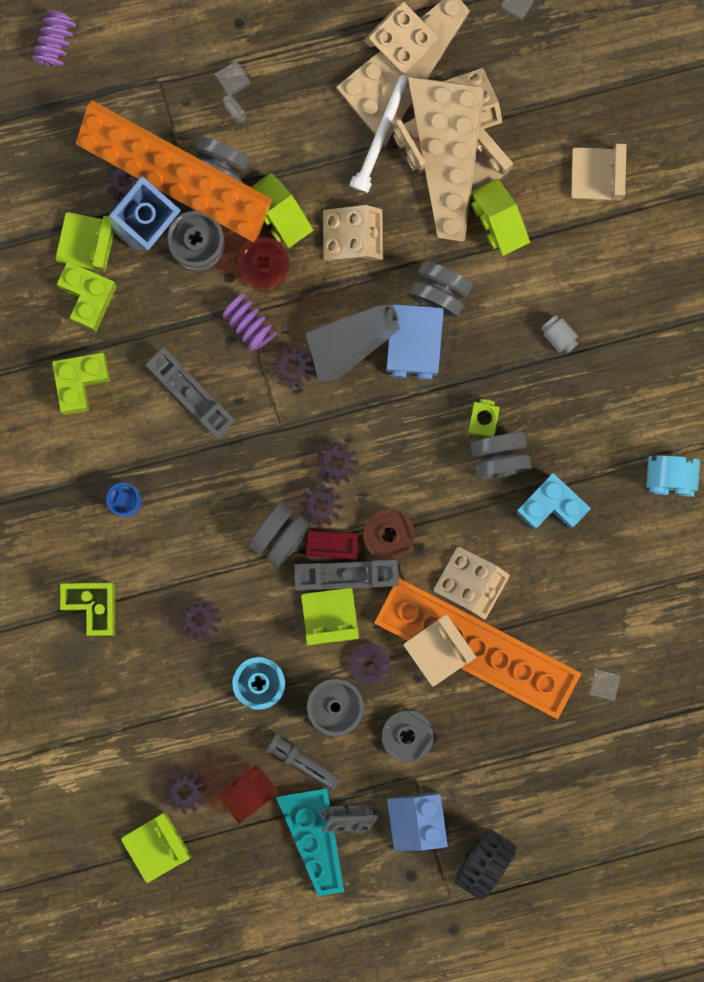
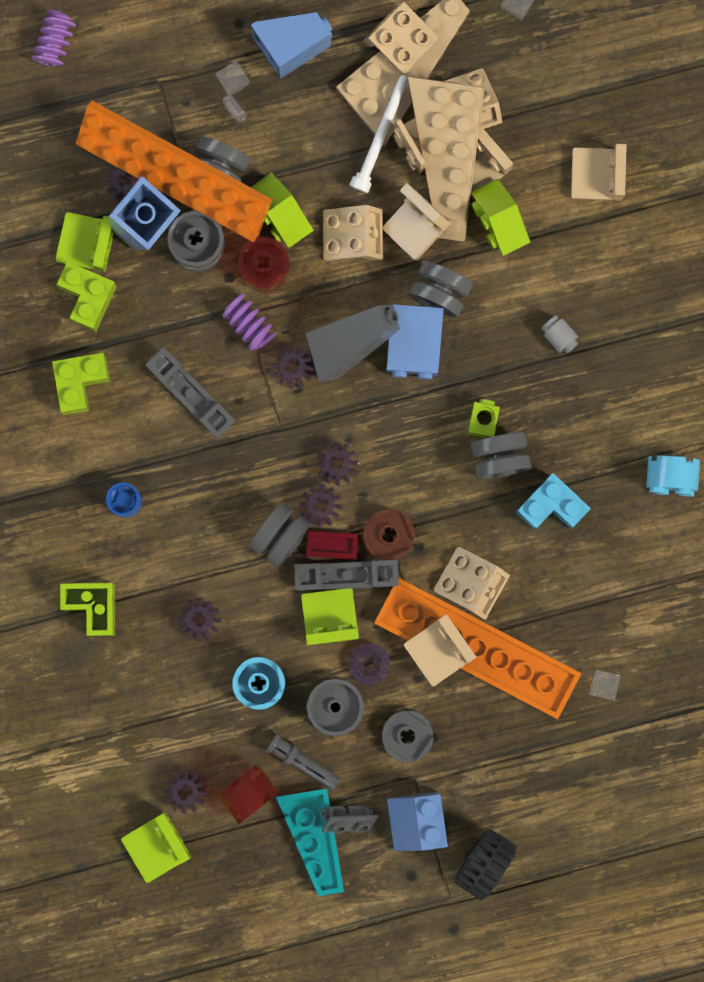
none -> medium blue slope [251,12,332,79]
none -> tan bracket [382,183,451,260]

